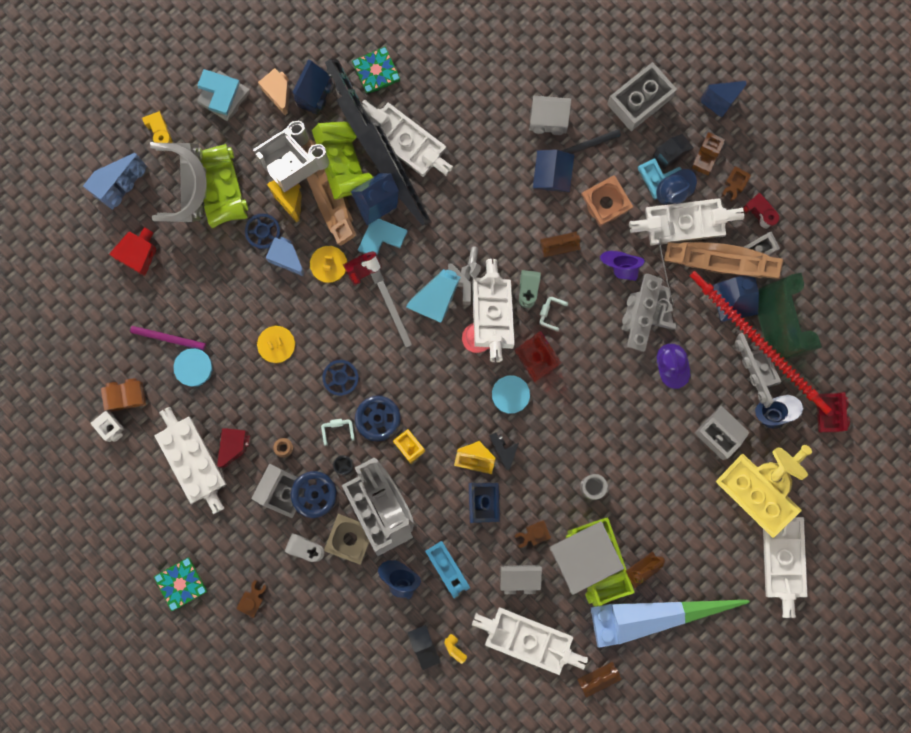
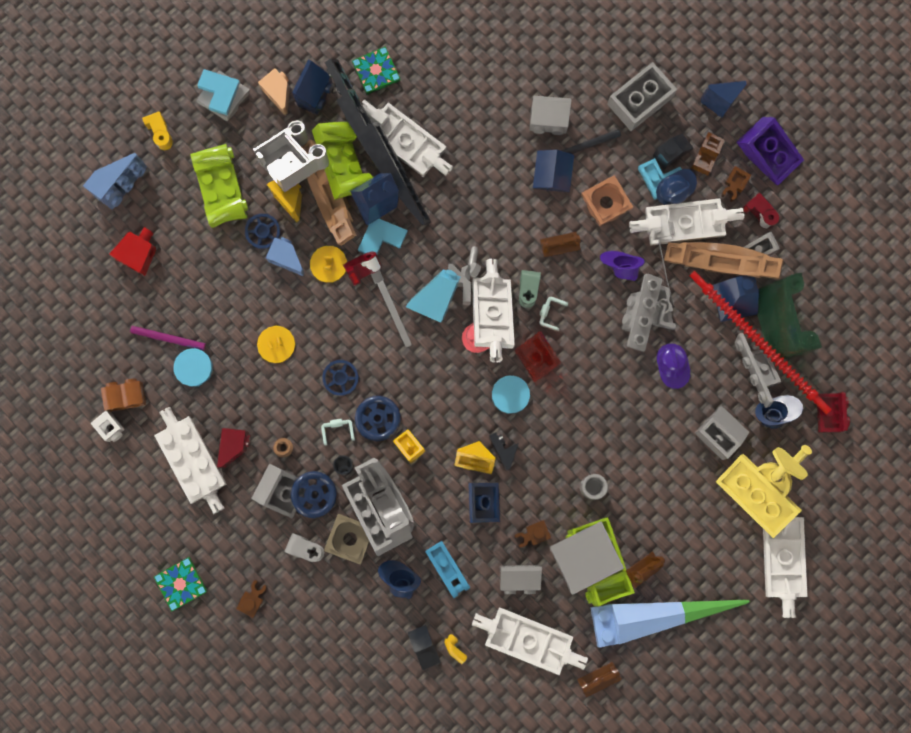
light grey piece [150,142,207,222] -> none
none -> dark purple slope [736,117,804,185]

